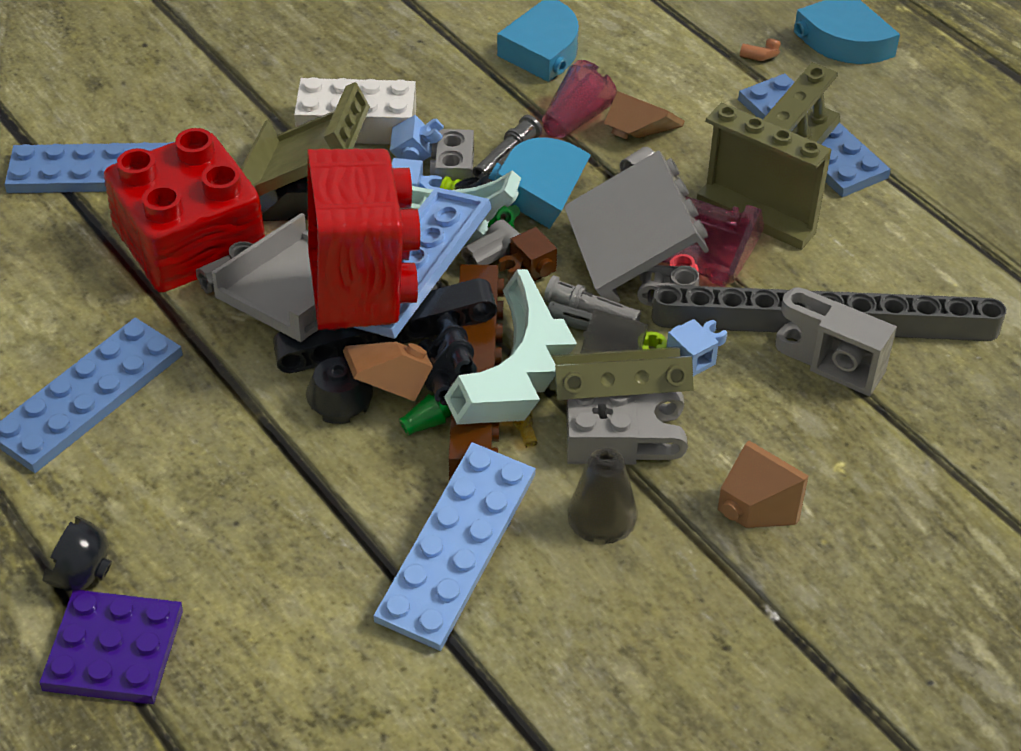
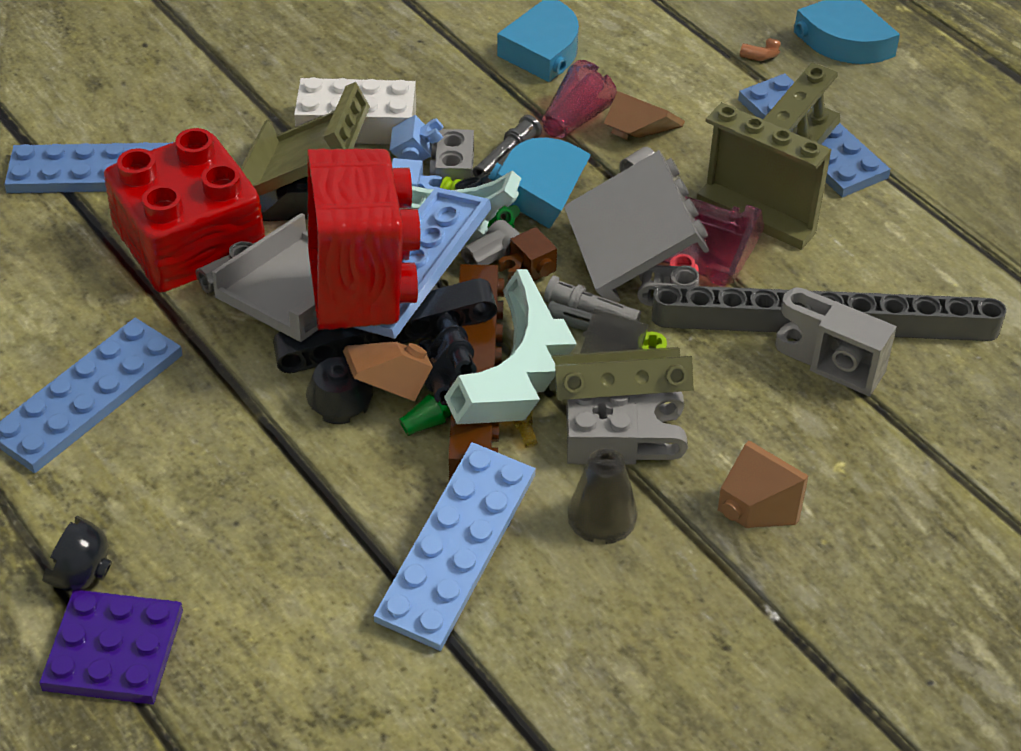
light blue brick [667,319,727,377] -> none

